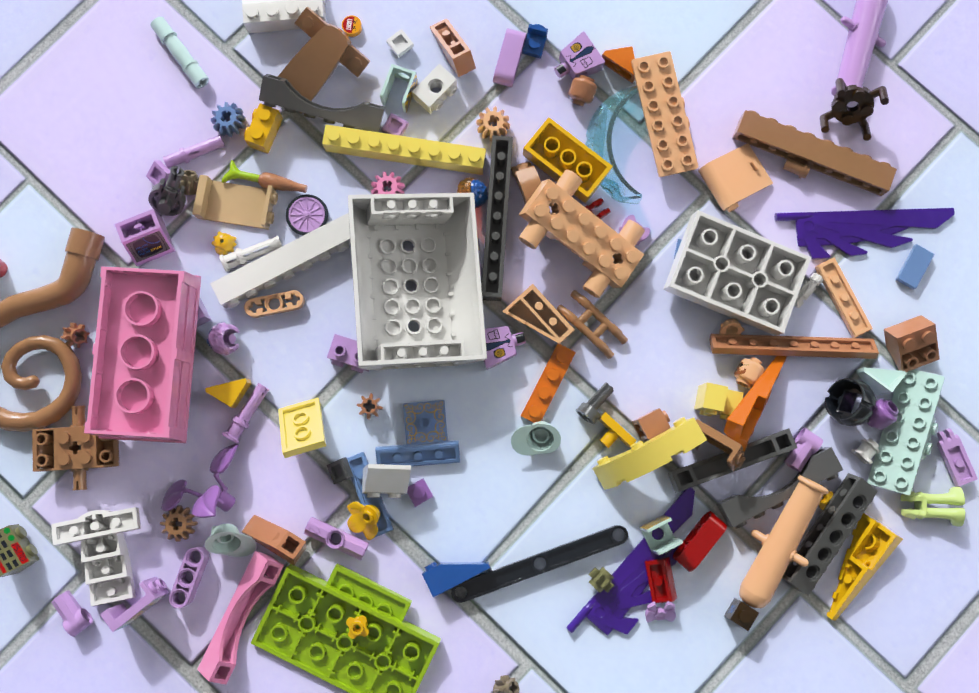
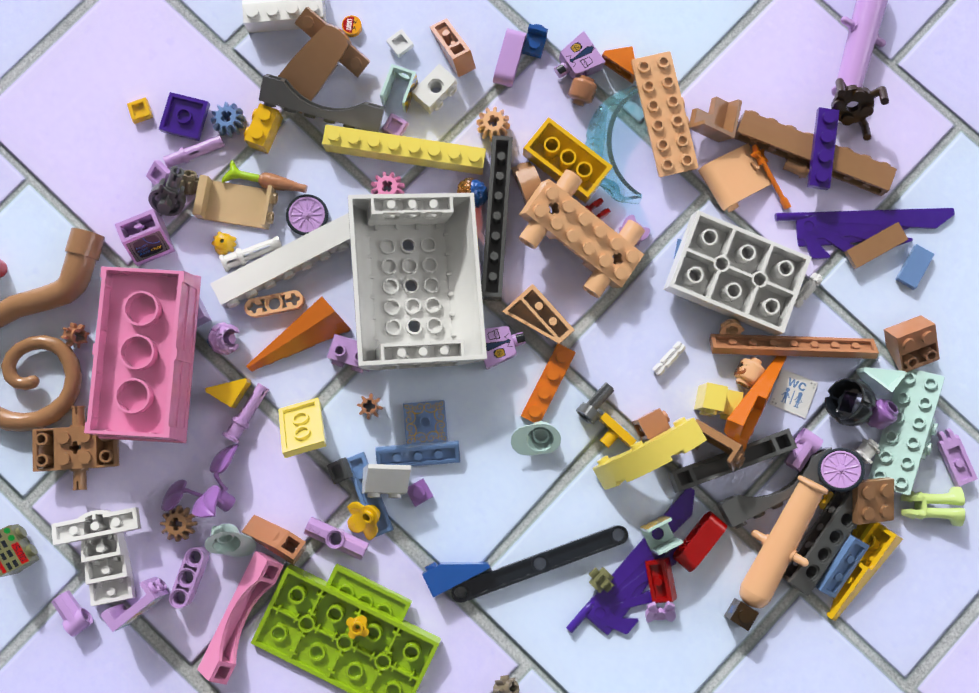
light aqua piece [150,17,209,88] -> none
medium nougat piece [556,290,628,359] -> none
light nougat tile [815,257,873,338] -> none
none -> yellow tile [127,97,154,124]
none -> dark purple plate [159,92,210,141]
none -> orange wedge [246,296,351,372]
none -> white axle [652,341,686,376]
none -> medium nougat panel [689,96,742,142]
none -> orange piece [751,144,792,210]
none -> white sticker [769,368,818,419]
none -> dark purple plate [807,107,839,190]
none -> medium blue plate [816,534,870,598]
none -> lavender wheel [817,448,865,492]
none -> medium nougat tile [844,222,909,269]
none -> medium nougat plate [852,477,894,525]

